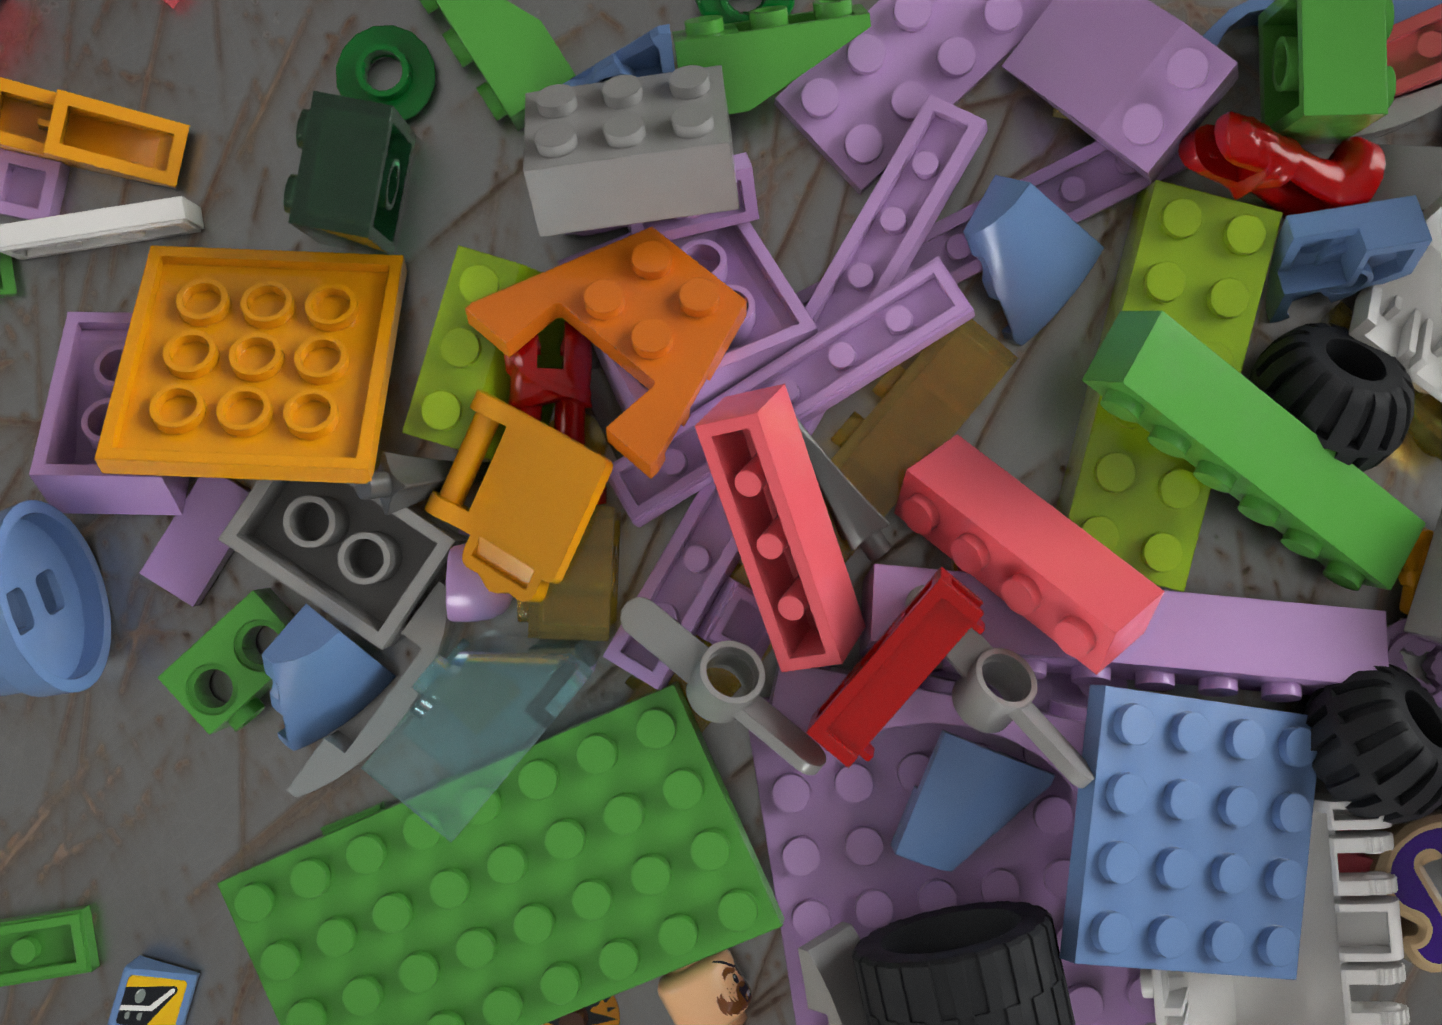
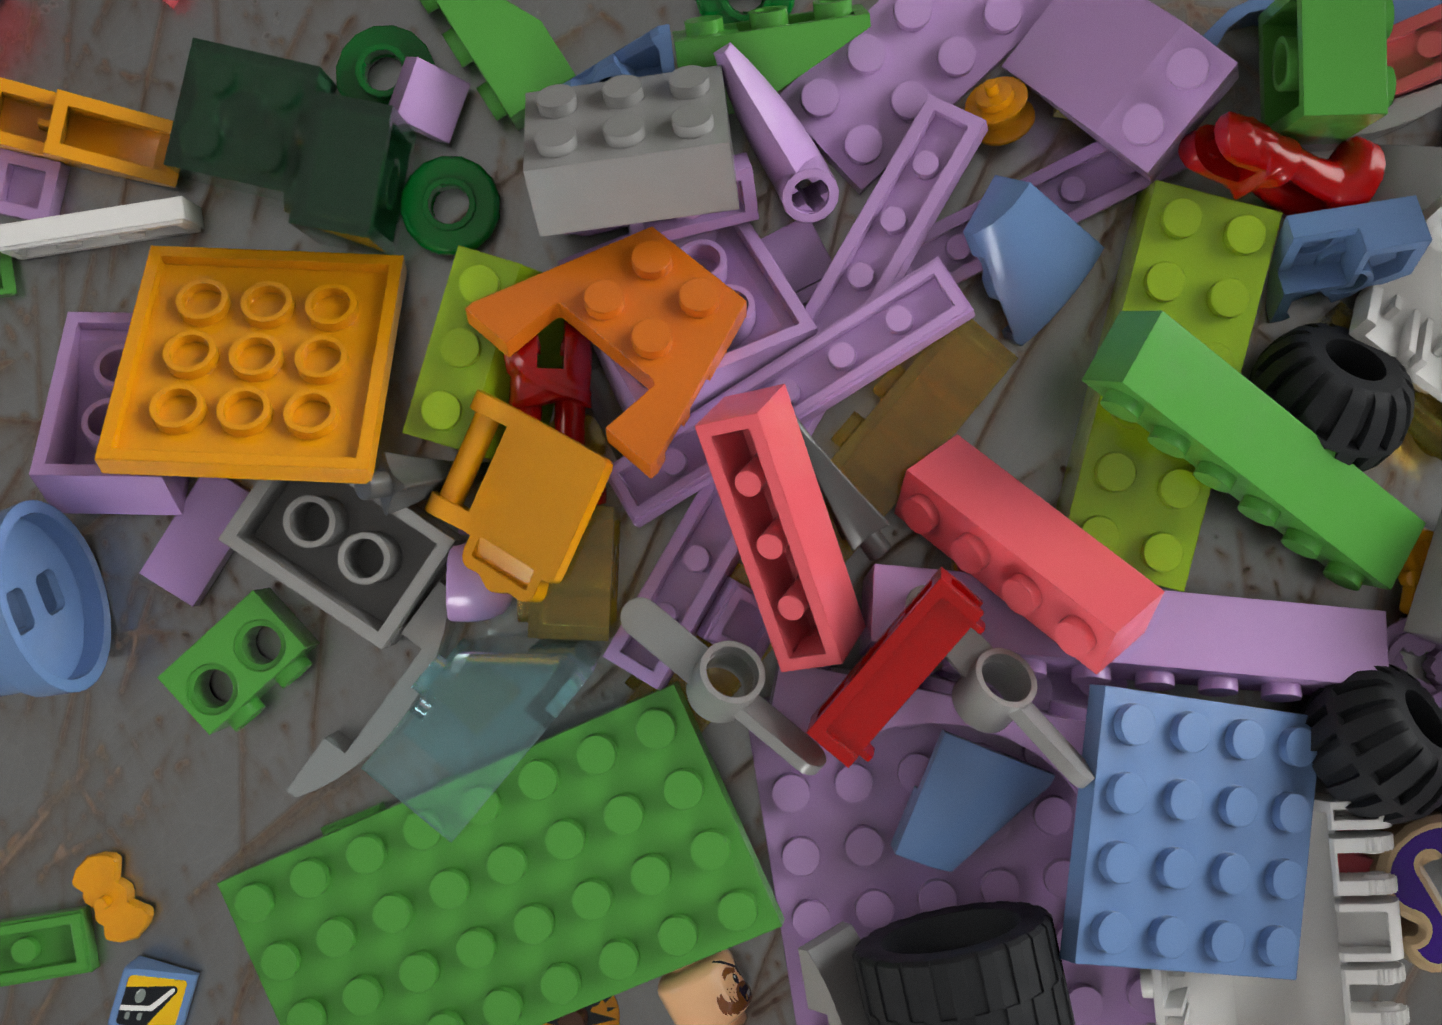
medium blue slope [261,603,396,751] -> none
none -> light orange piece [72,851,154,943]
none -> clear green brick [164,37,337,208]
none -> lavender tile [384,57,471,143]
none -> green piece [400,156,500,256]
none -> lavender piece [713,42,839,223]
none -> lavender tile [761,220,832,293]
none -> light orange wheel [965,76,1035,146]

